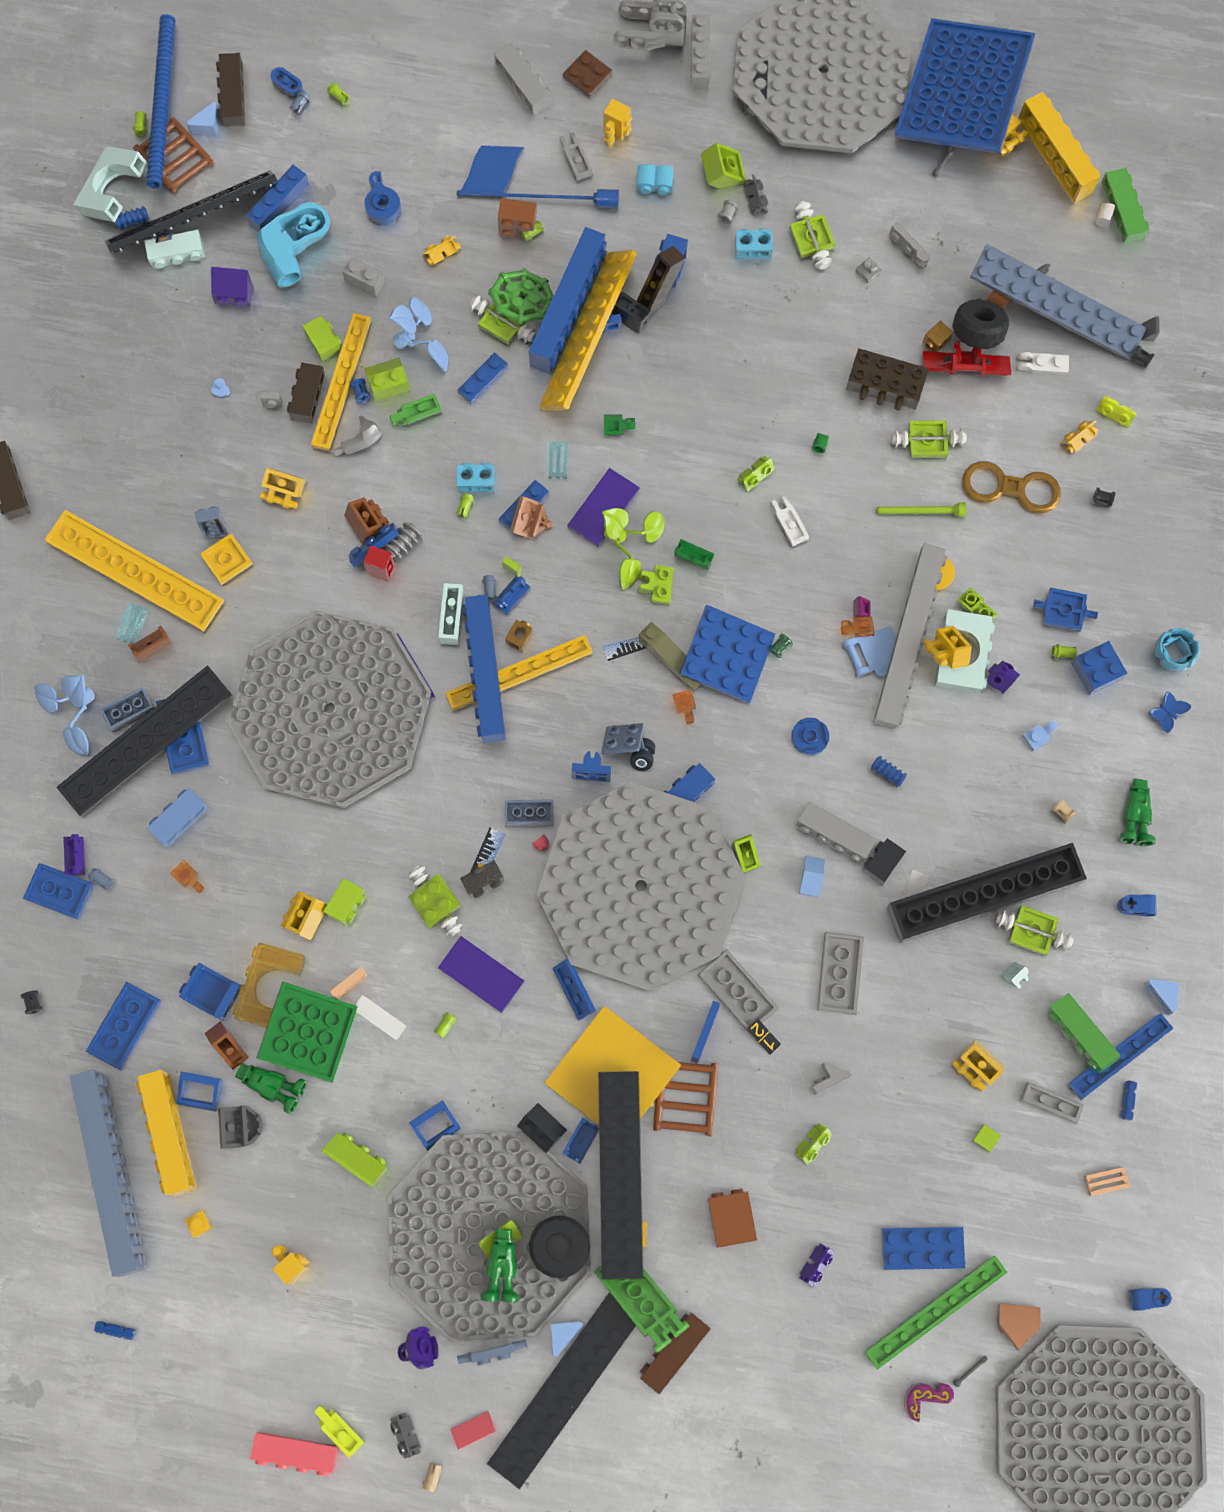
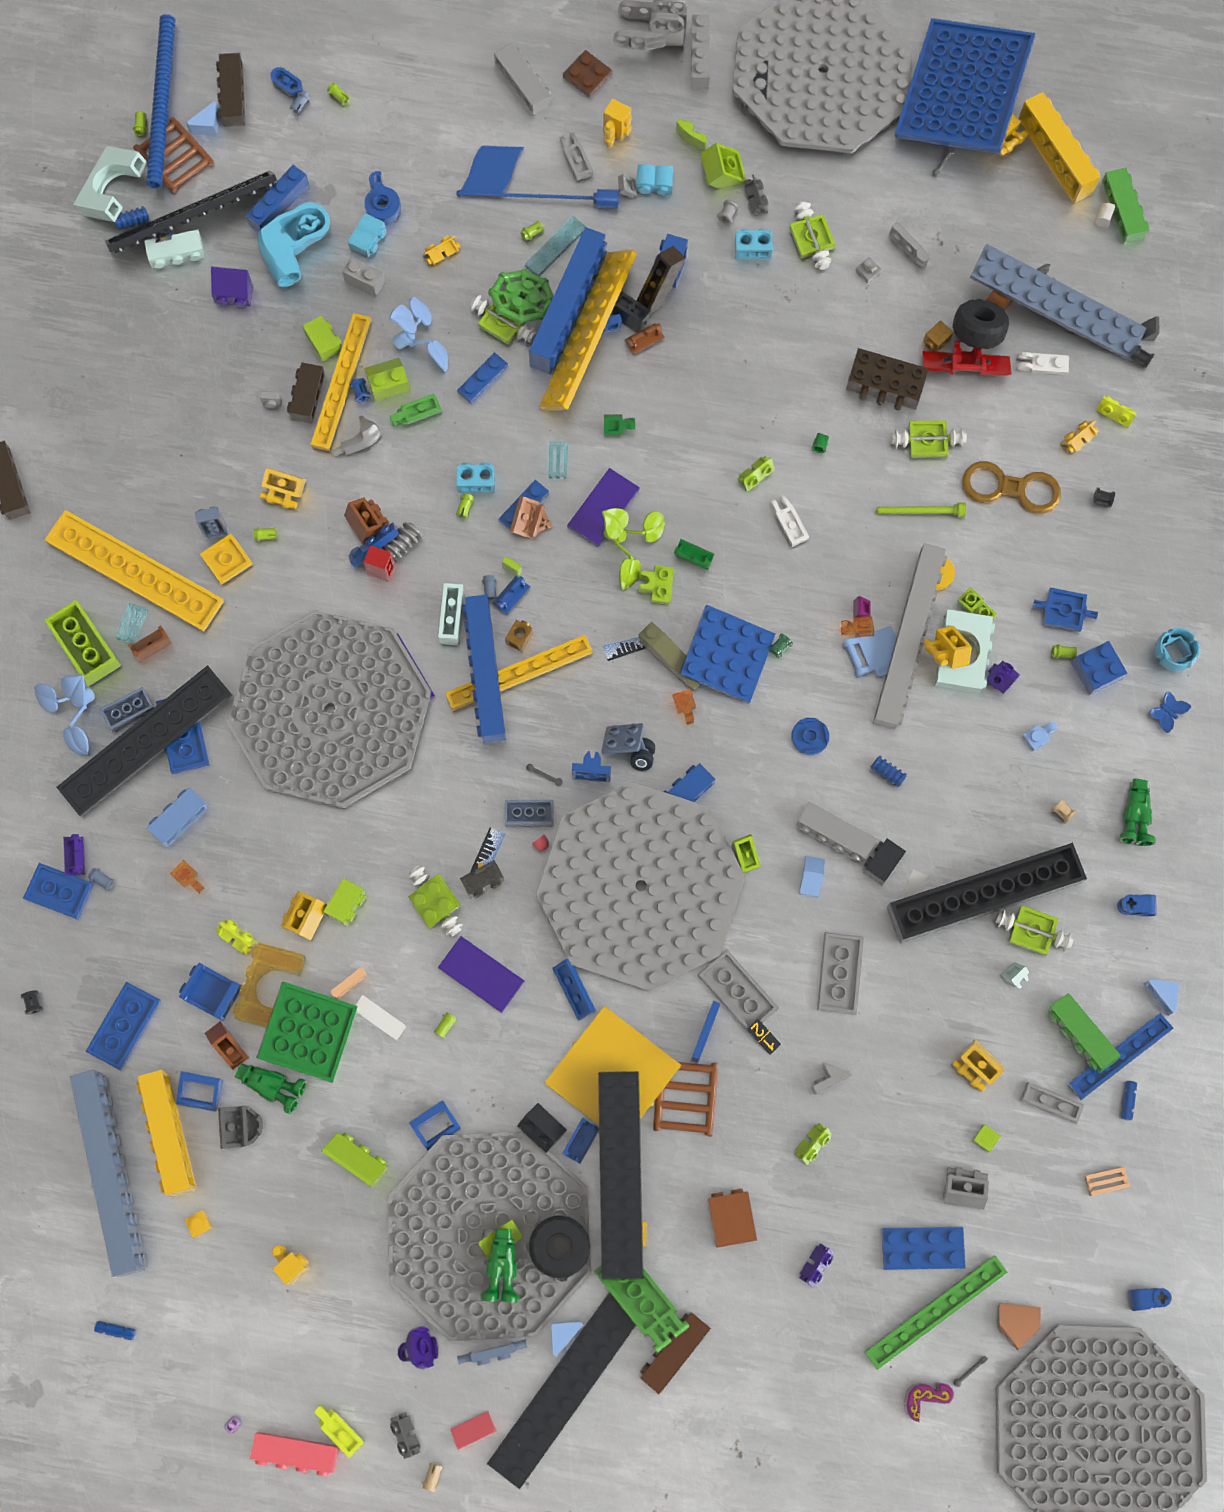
light blue piece [211,378,230,397] -> none
dark orange brick [497,198,537,238] -> none
none -> lime brick [44,599,121,686]
none -> neon yellow hinge [216,919,257,955]
none -> lavender rock [224,1416,241,1434]
none -> lime pin [253,527,277,542]
none -> medium azure brick [348,213,386,257]
none -> clear light blue tile [525,216,586,277]
none -> dark grey hinge [526,764,563,786]
none -> light grey plate [618,174,637,198]
none -> dark orange hinge [624,323,665,355]
none -> lime slope [676,119,708,151]
none -> light grey brick [944,1167,989,1210]

